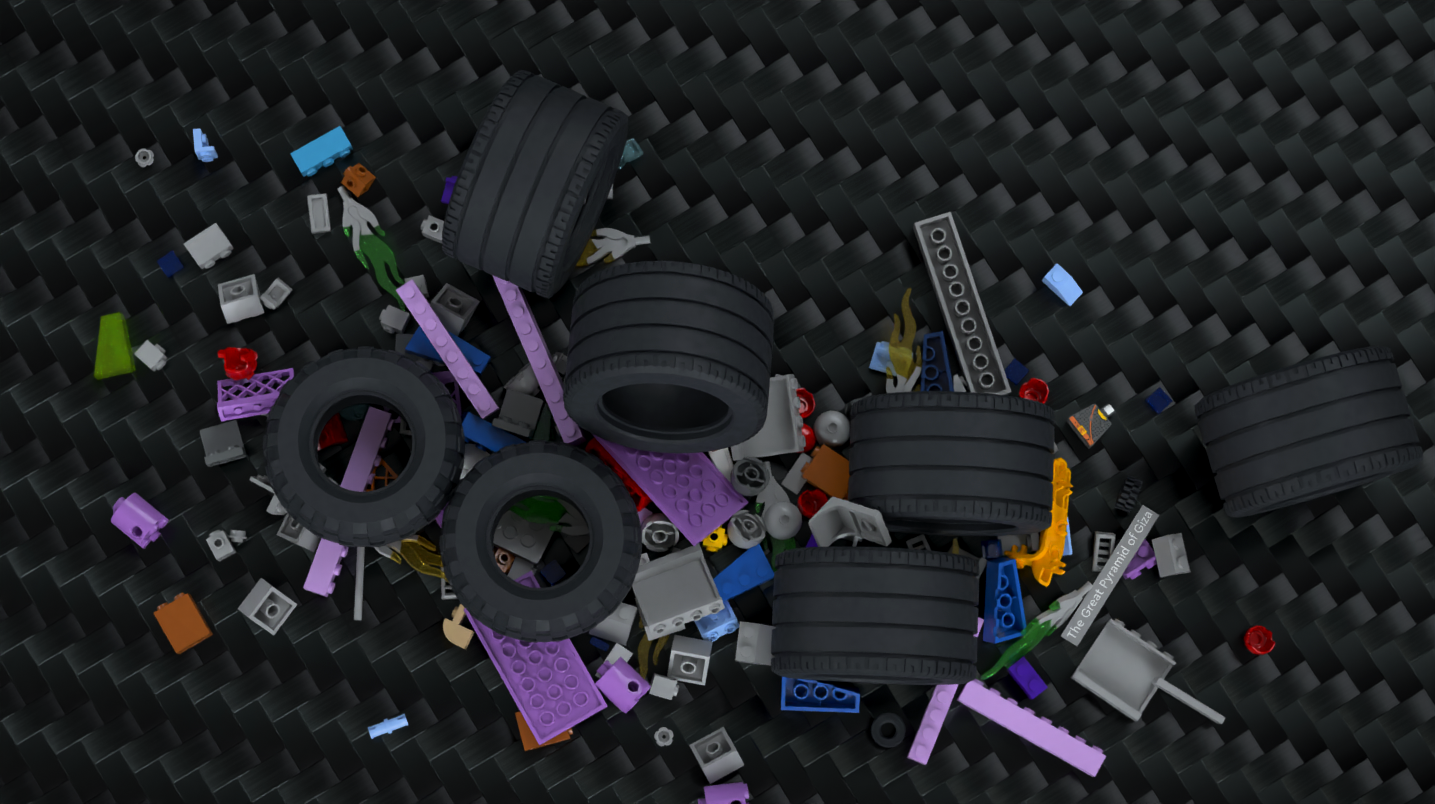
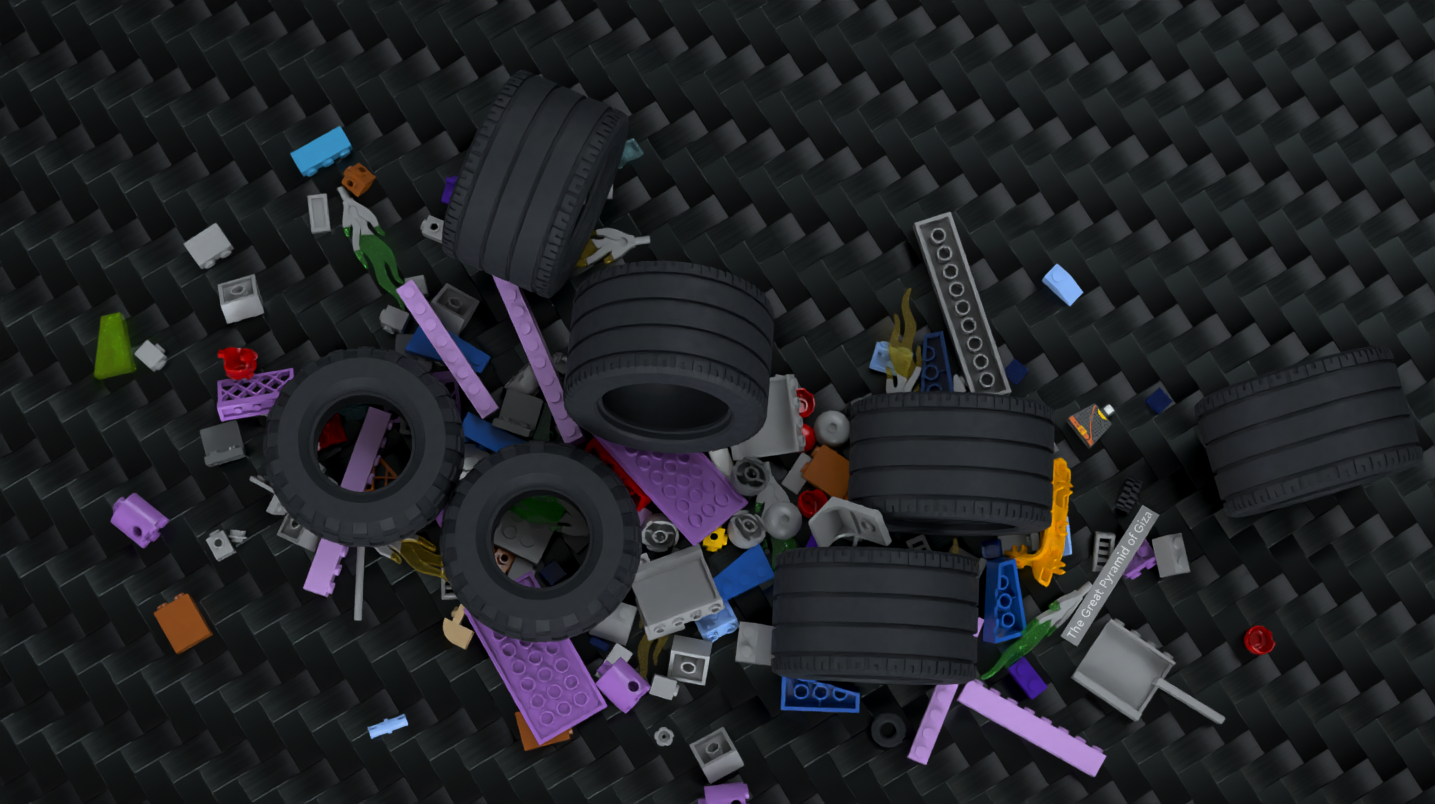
light grey plate [135,148,154,167] -> none
clear blue tile [157,251,184,278] -> none
light blue bracket [193,129,218,162] -> none
light grey slope [238,578,297,635] -> none
light grey bracket [260,278,292,310] -> none
red hair [1018,378,1049,404] -> none

